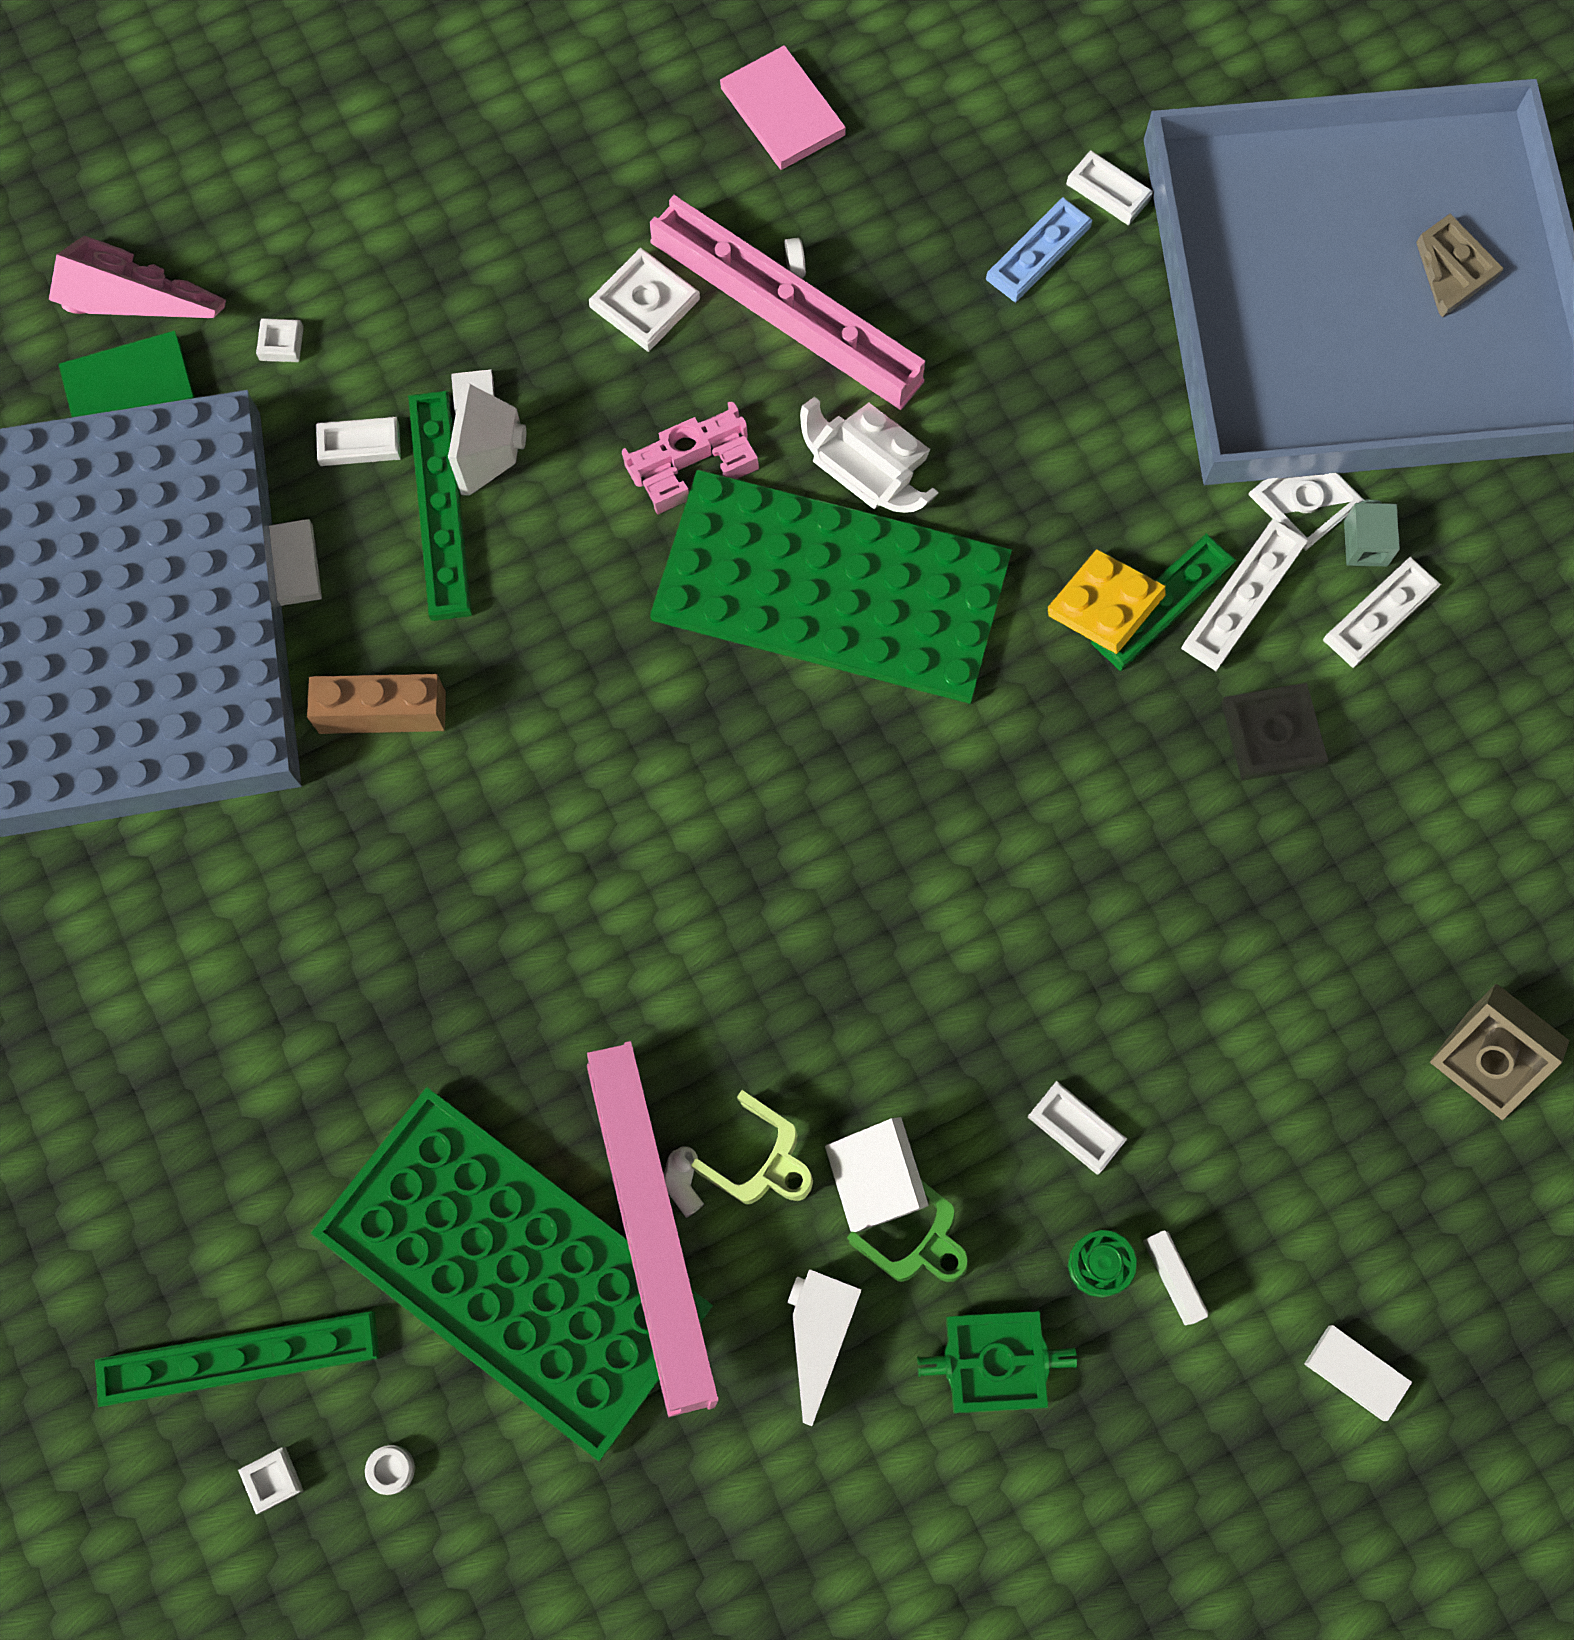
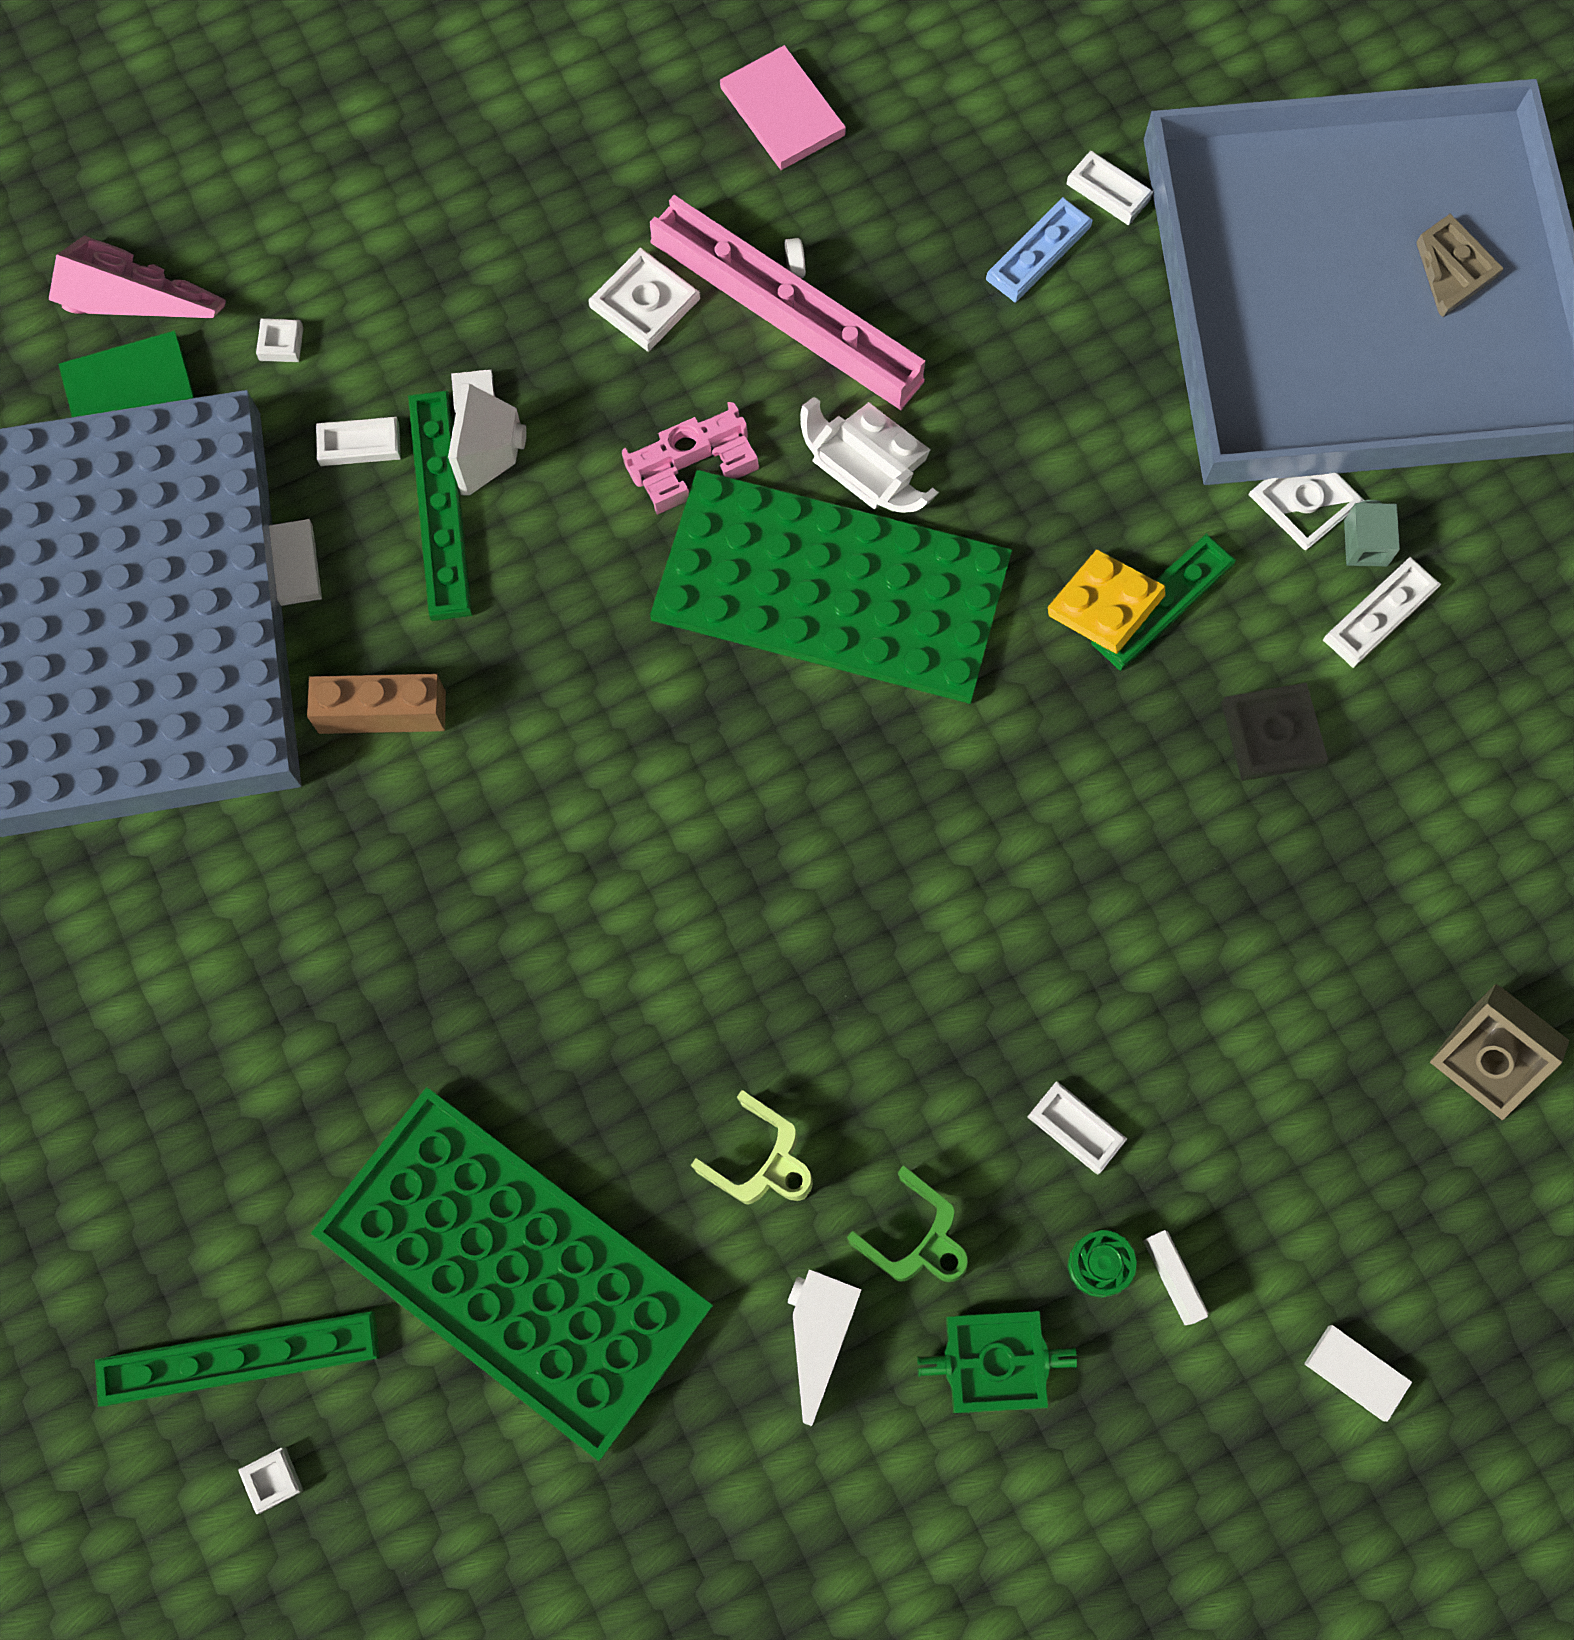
white tile [365,1445,415,1495] -> none
bright pink tile [587,1041,718,1417] -> none
white arm [664,1146,704,1218] -> none
white tile [825,1117,929,1233] -> none
white plate [1181,519,1308,671] -> none

